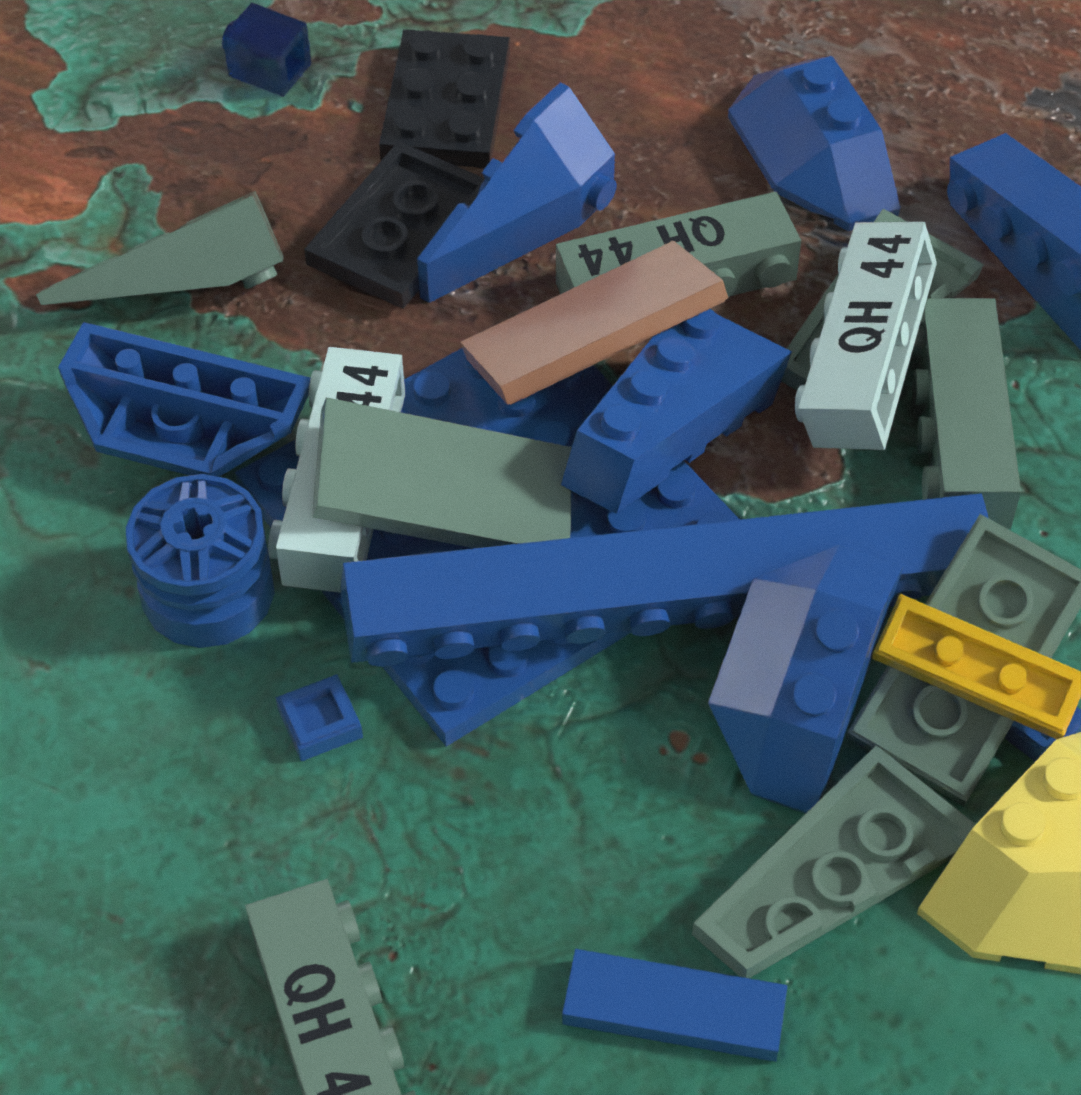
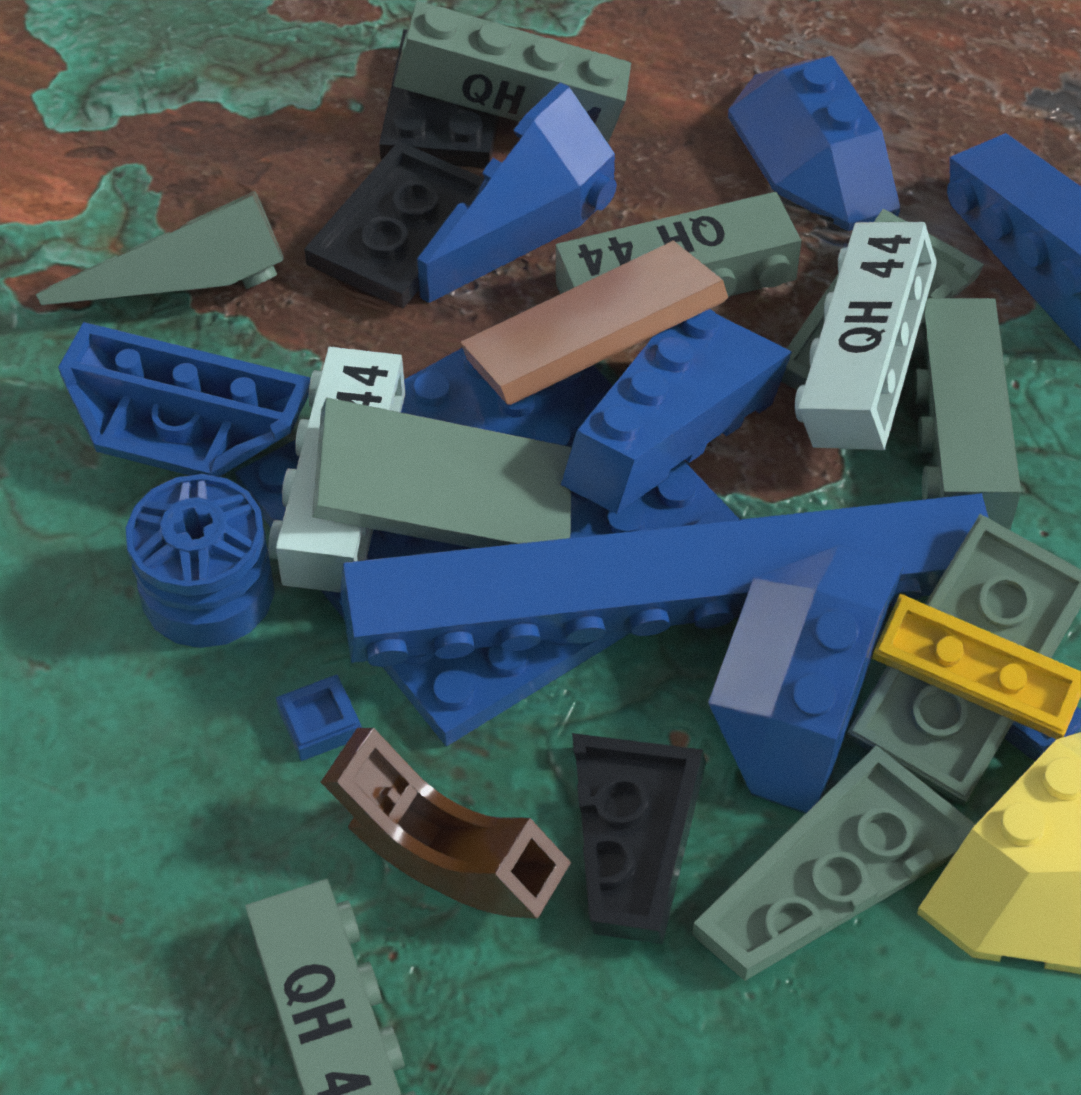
clear blue brick [222,2,312,97] -> none
blue tile [562,949,788,1062] -> none
none -> reddish brown arch [320,727,571,919]
none -> sand green brick [394,0,631,143]
none -> black wing [572,733,706,944]

